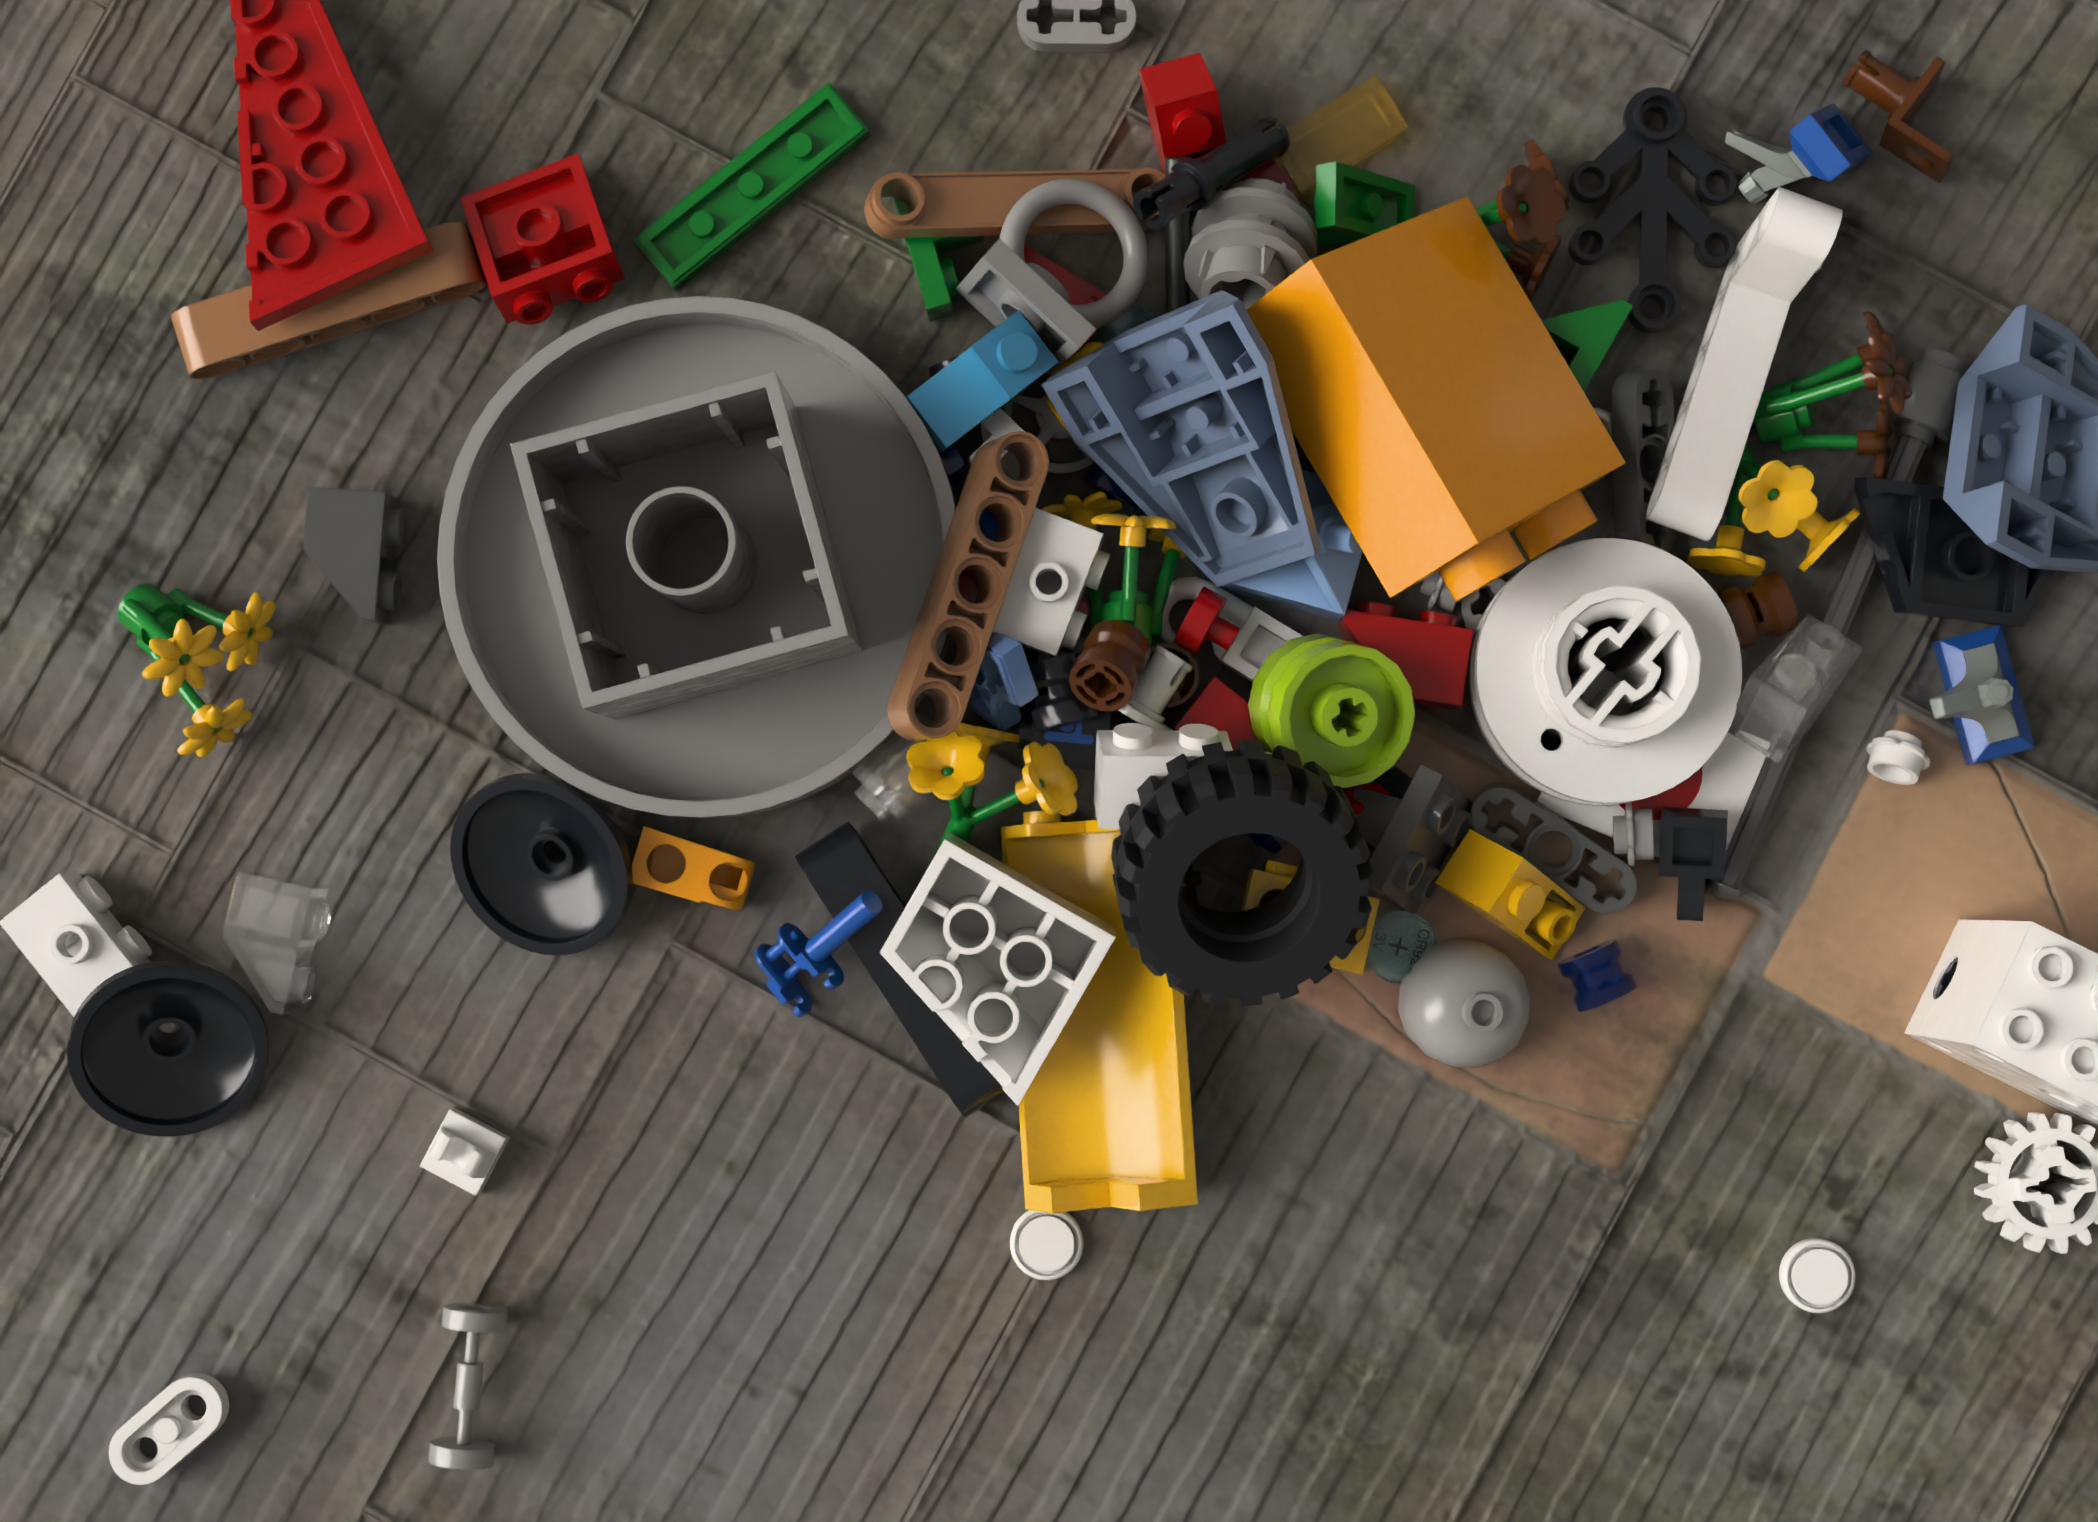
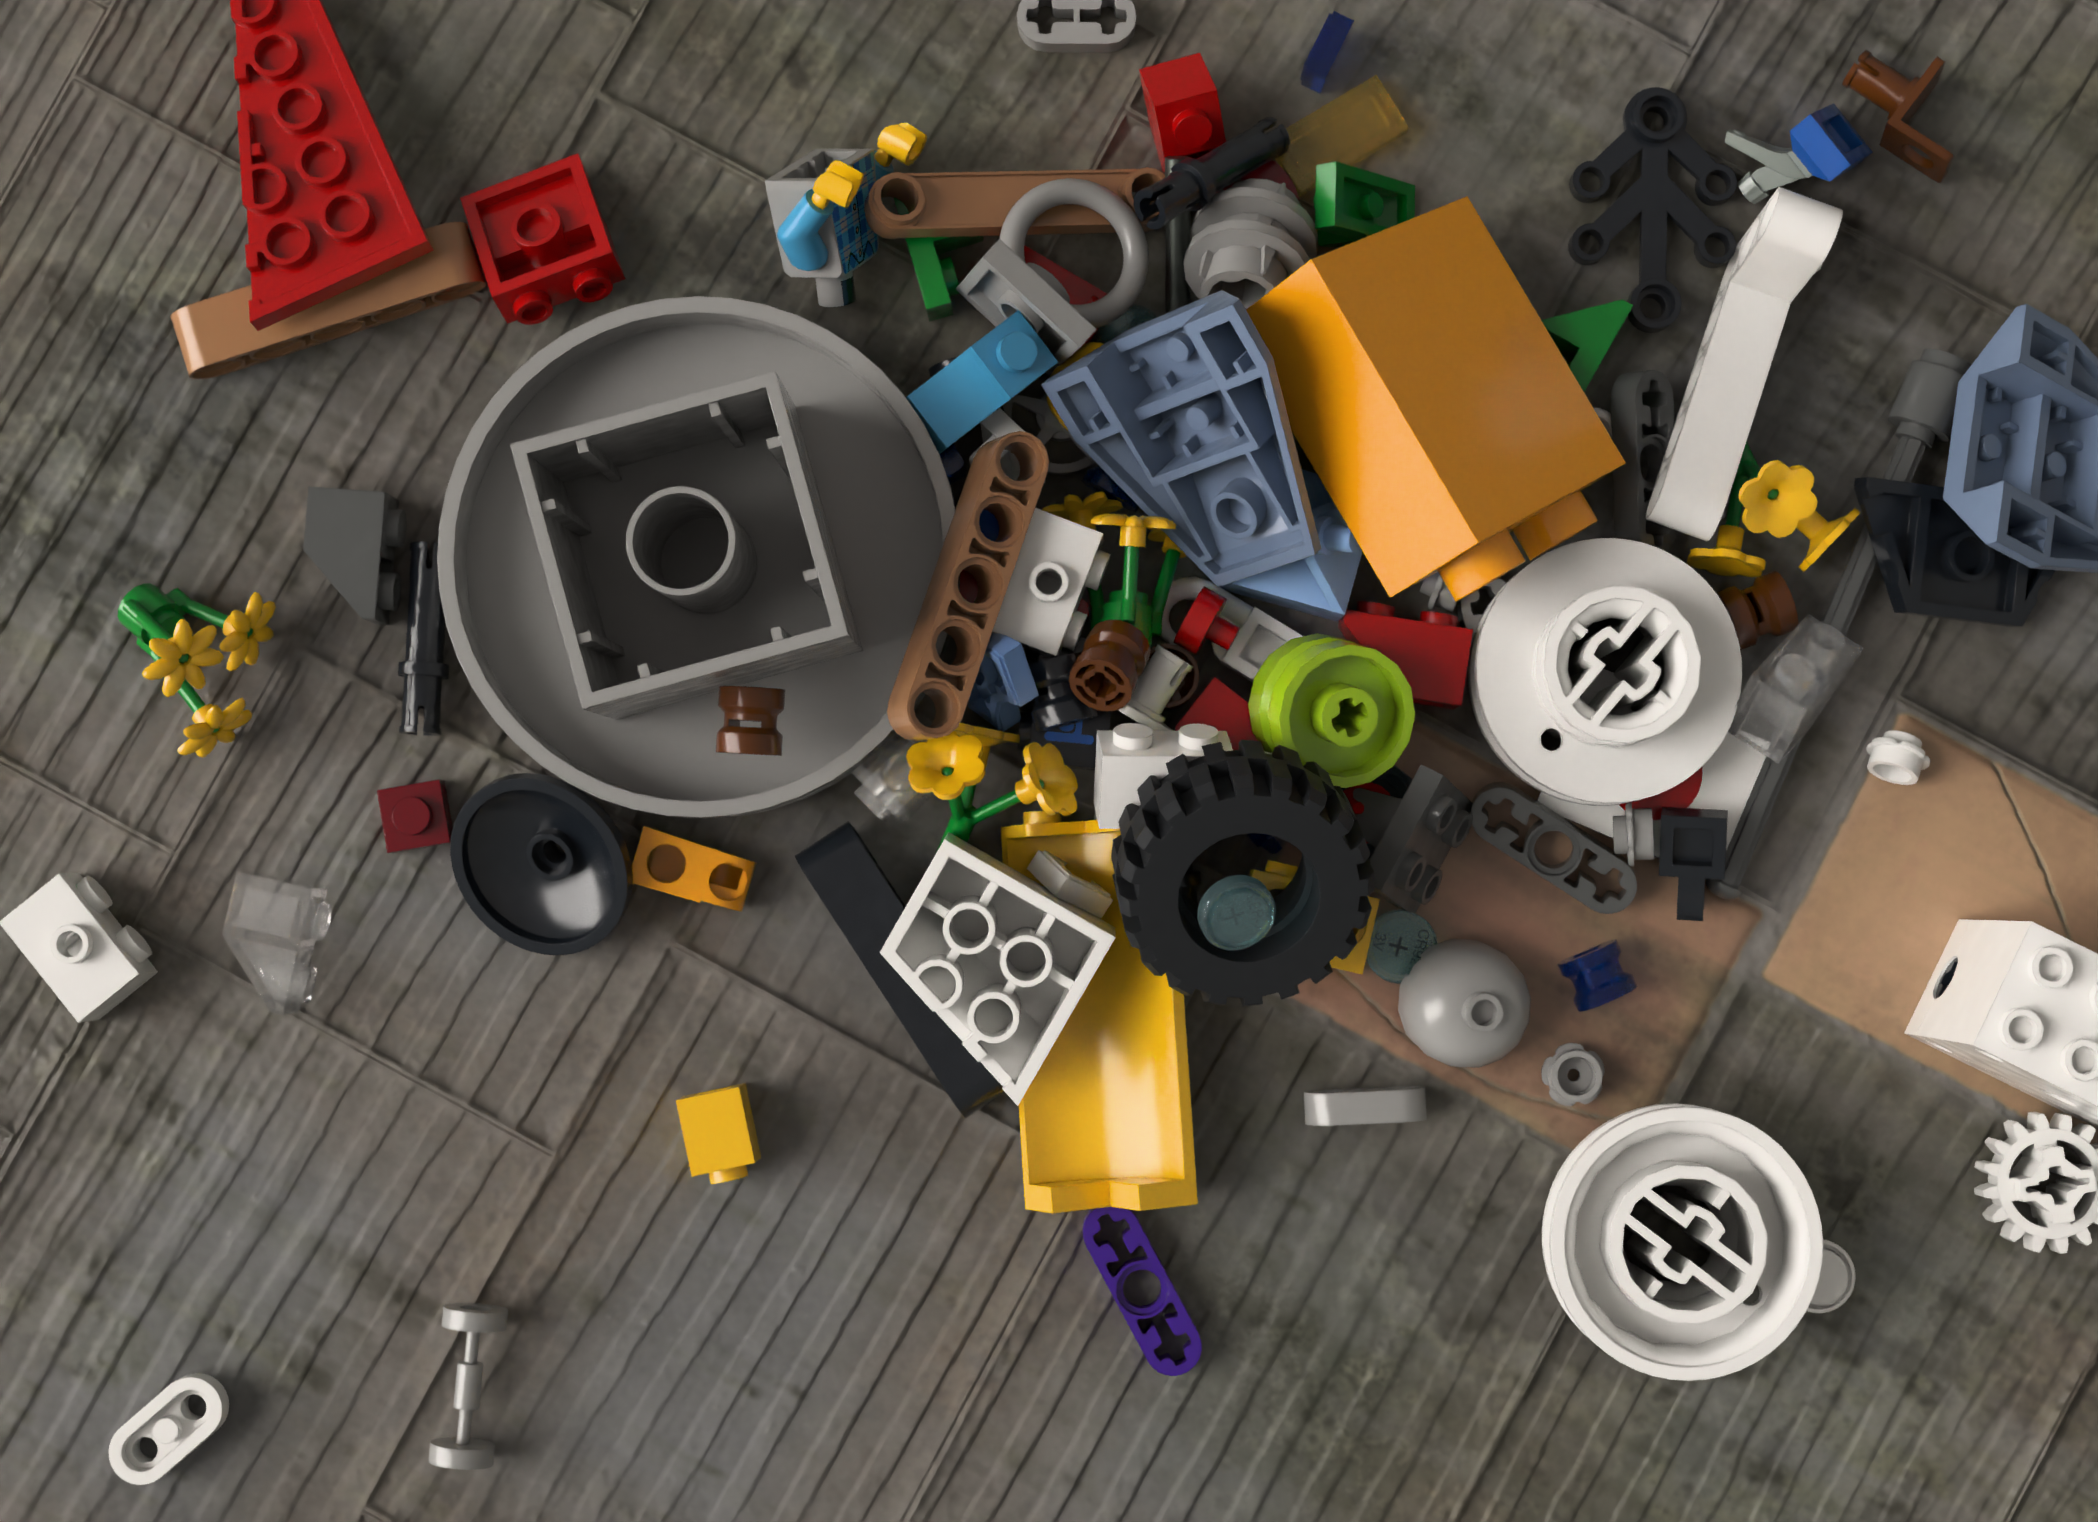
black dish [67,960,269,1137] -> none
white tile [420,1107,510,1196] -> none
green tile [633,82,870,292] -> none
blue piece [754,890,882,1017] -> none
white piece [1010,1210,1083,1280] -> none
yellow slope [1435,829,1586,961] -> none
reddish brown plant [1476,139,1569,302] -> none
plant [1754,311,1913,479] -> none
piece [1930,625,2035,765] -> none
none -> dark red plate [377,779,453,853]
none -> black pin [398,541,449,736]
none -> yellow brick [676,1083,761,1184]
none -> reddish brown wheel [716,686,785,756]
none -> torso [765,123,927,307]
none -> white tile [1027,850,1113,918]
none -> dark purple beam [1083,1207,1202,1376]
none -> clear light blue piece [1197,875,1276,951]
none -> clear blue tile [1300,11,1354,94]
none -> light grey beam [1304,1086,1427,1126]
none -> light grey plate [1541,1043,1605,1106]
none -> white wheel [1542,1103,1823,1381]

